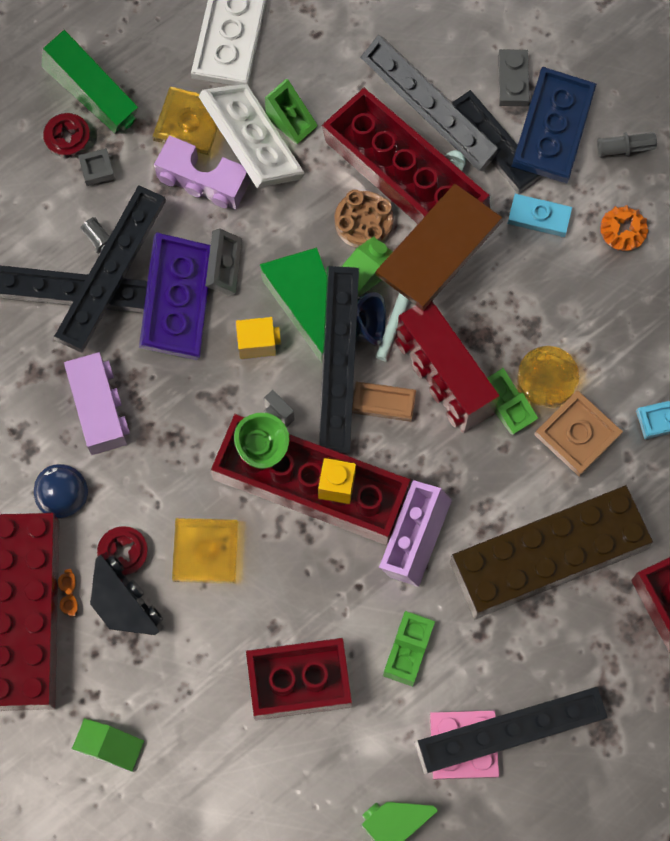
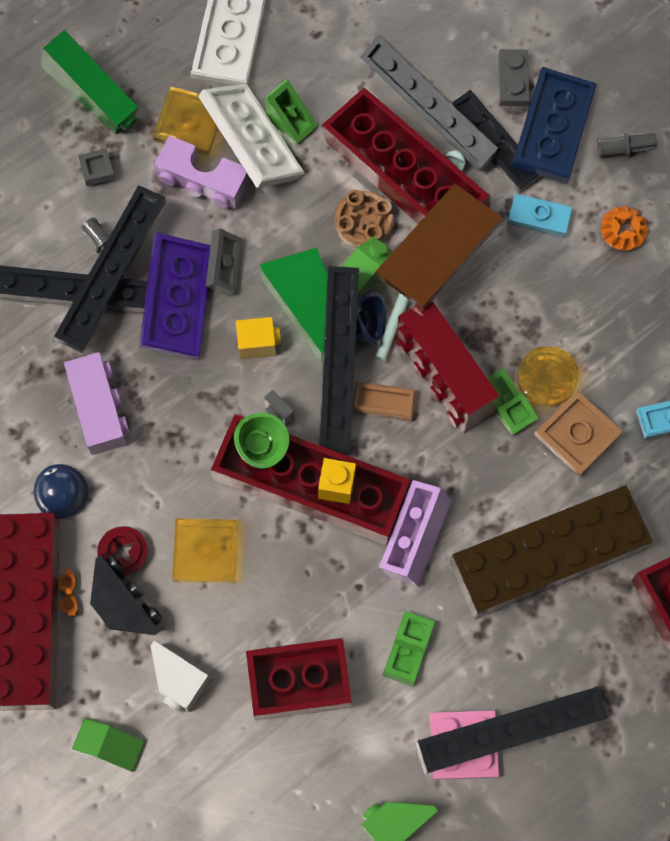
dark red gear [43,113,90,157] -> none
none -> white slope [151,641,210,713]

